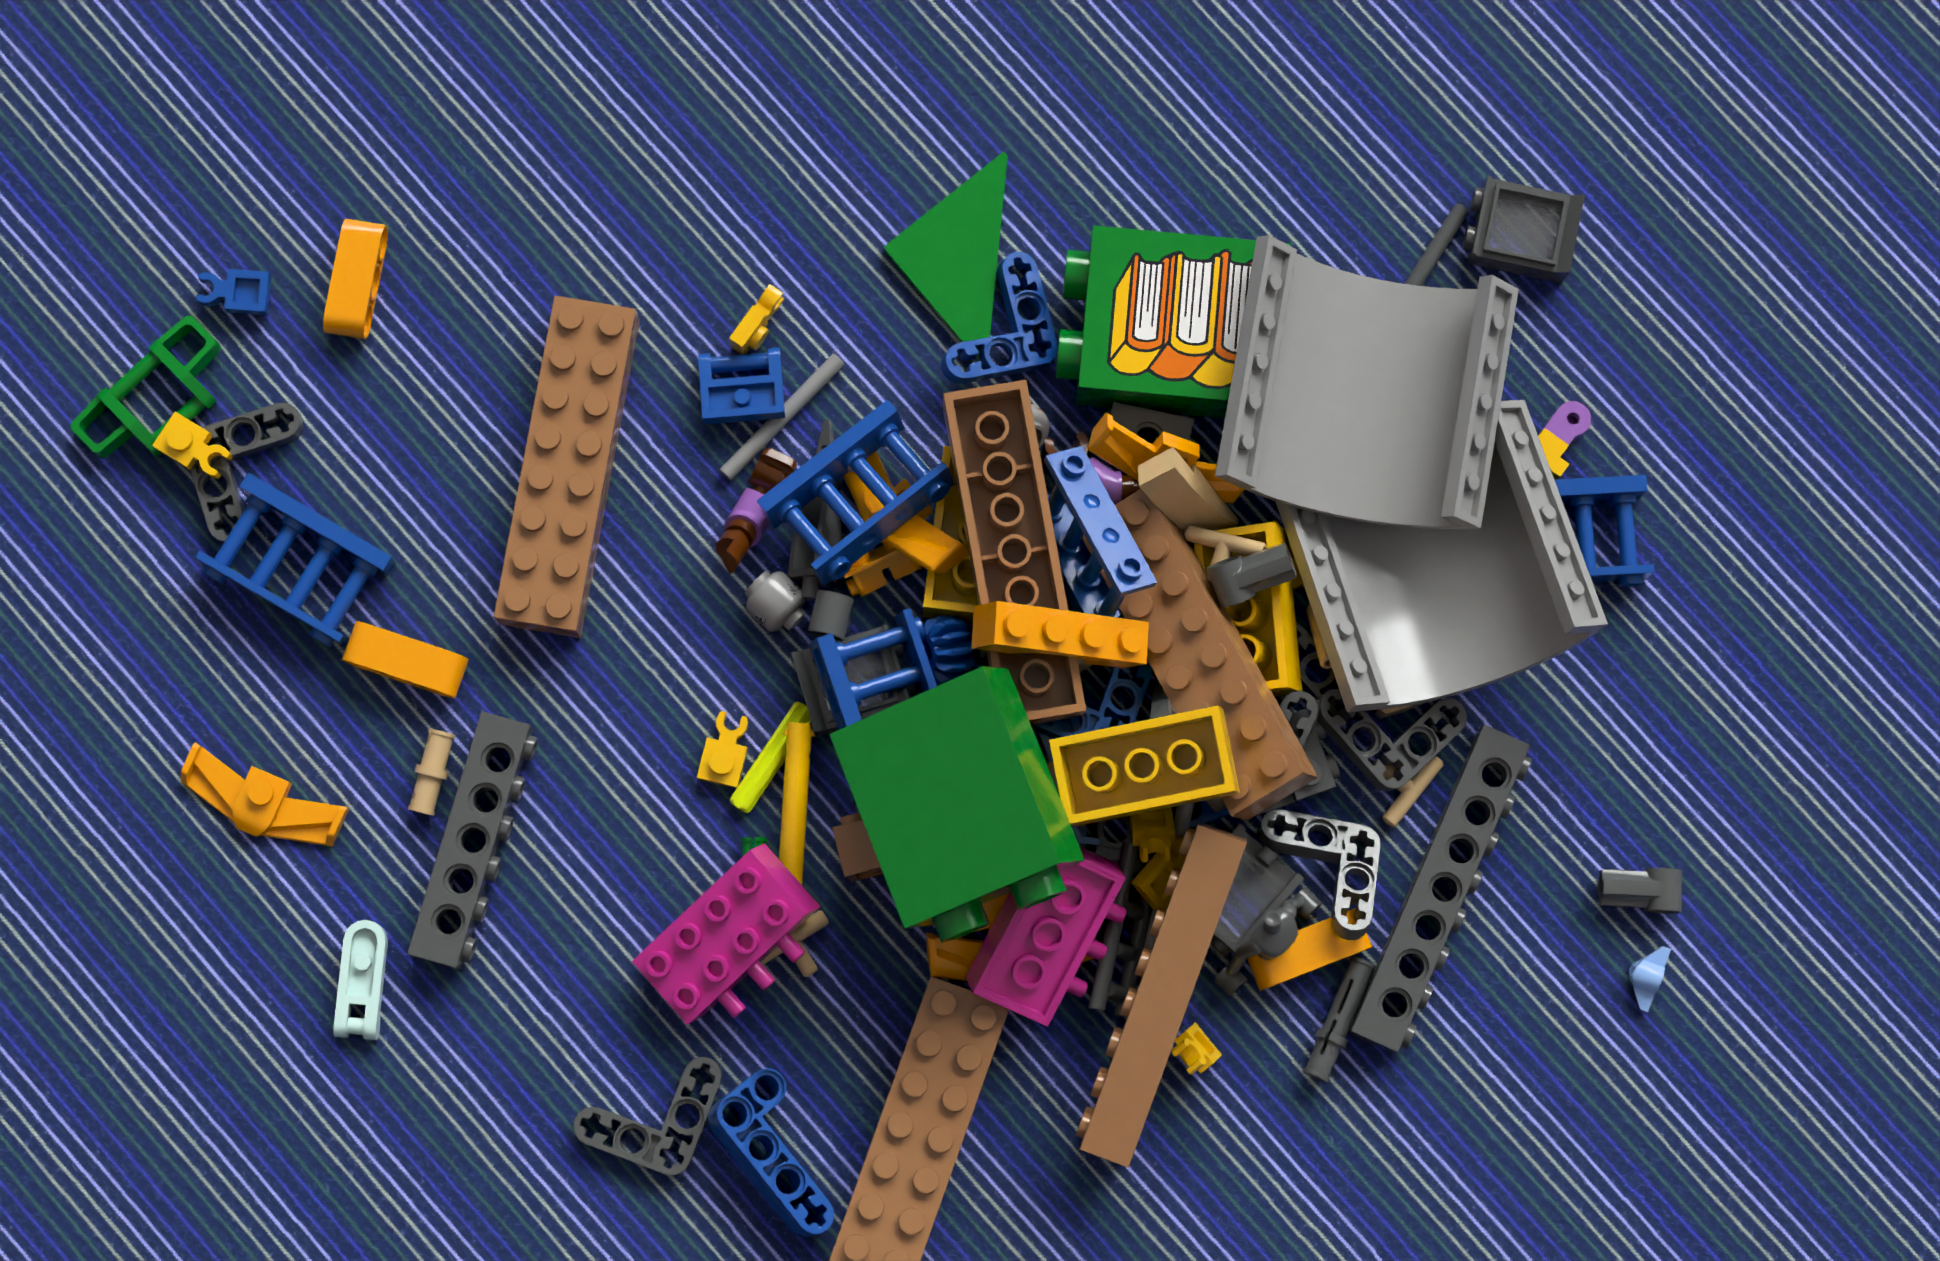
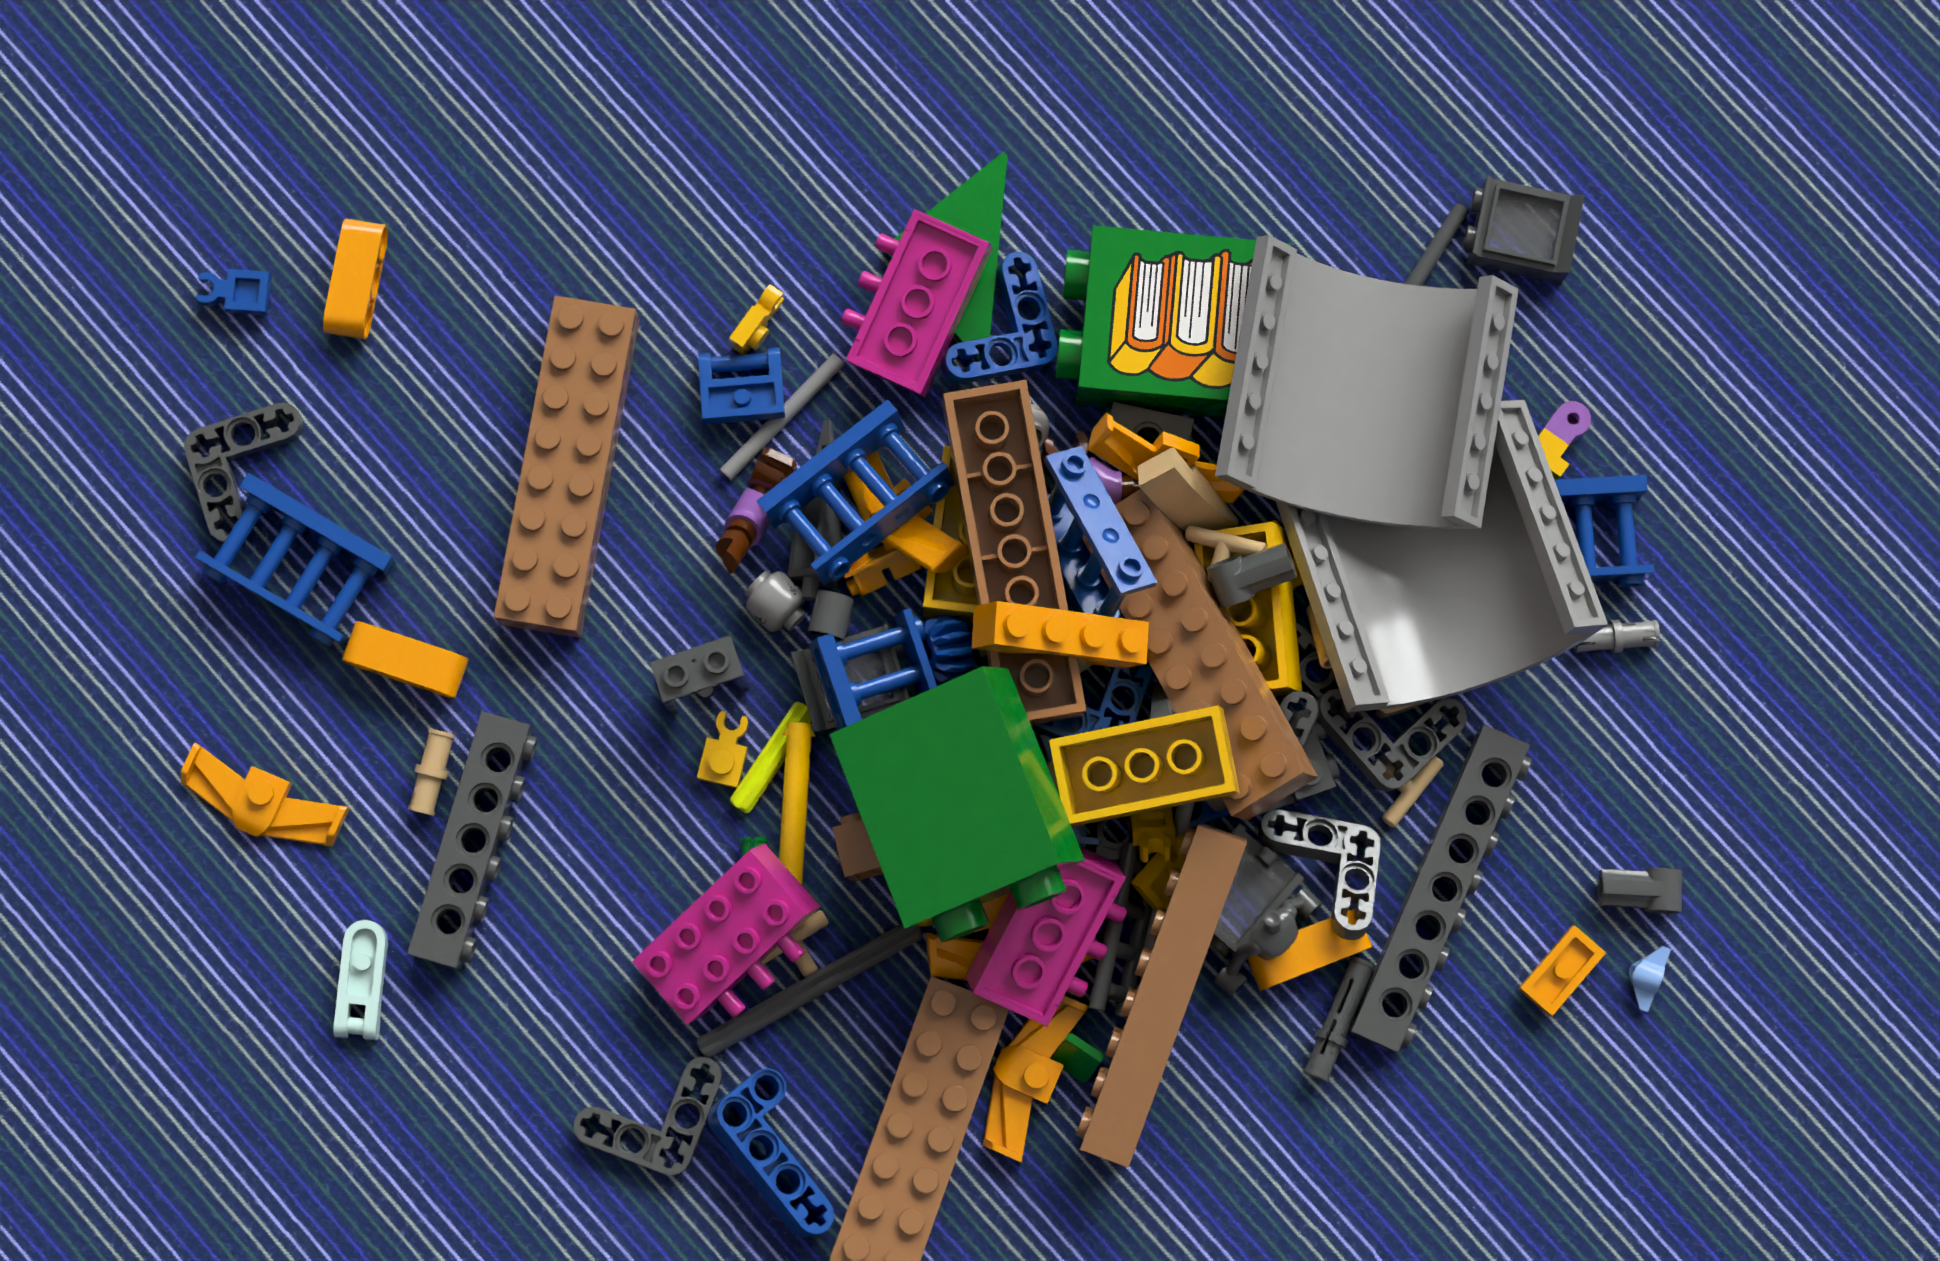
green bar [70,315,221,459] -> none
yellow plate [152,412,233,479] -> none
yellow plate [1172,1022,1222,1075] -> none
none -> dark grey window [650,635,749,716]
none -> dark grey axle [697,923,923,1058]
none -> dark pink piece [841,209,993,398]
none -> light orange plate [983,996,1089,1163]
none -> green slope [1052,1033,1104,1083]
none -> light orange plate [1518,925,1606,1017]
none -> light grey pin [1574,620,1660,653]

